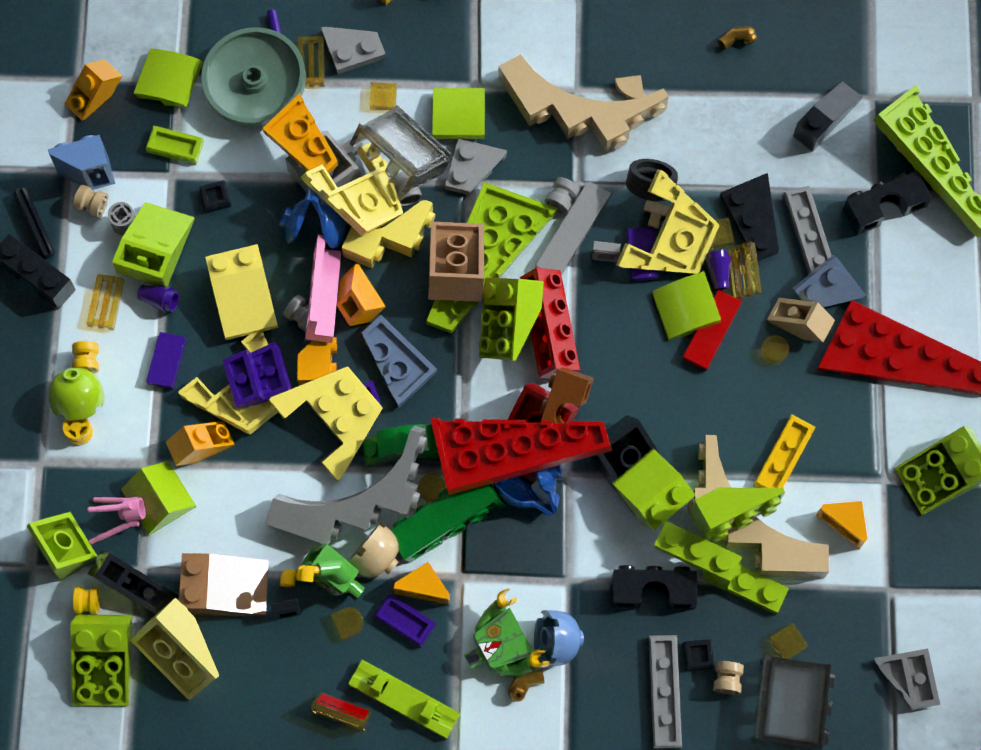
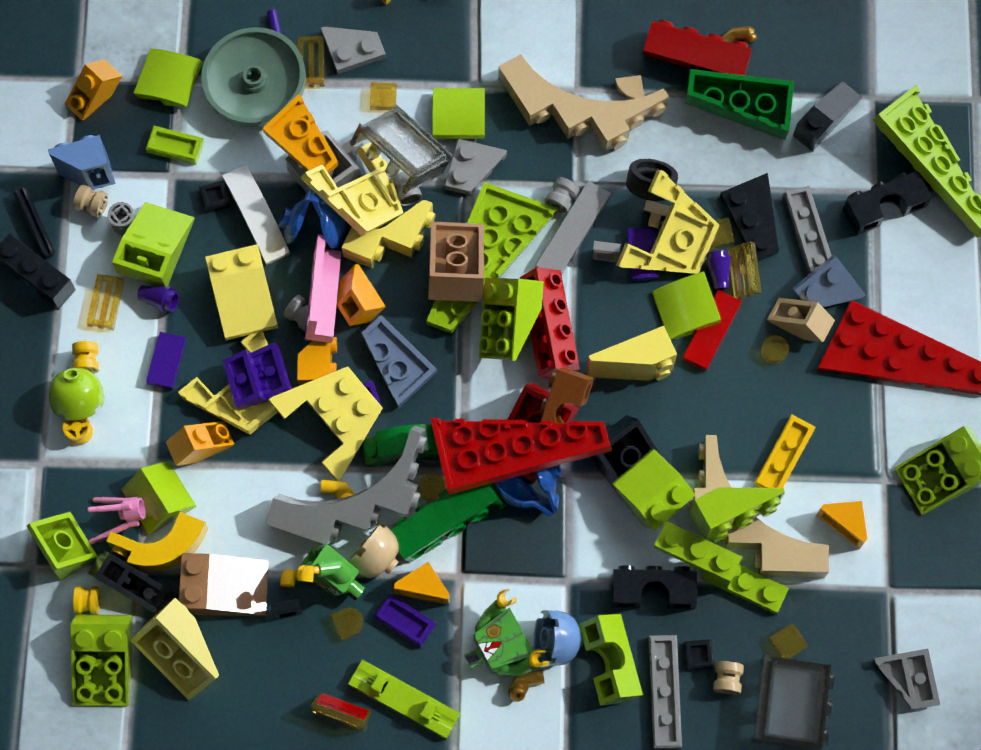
none -> yellow arch [106,512,208,572]
none -> white slope [222,165,290,265]
none -> yellow arm [320,479,355,499]
none -> lime arch [579,614,643,705]
none -> light yellow slope [586,326,677,381]
none -> red brick [643,20,752,76]
none -> green wedge [685,69,794,140]

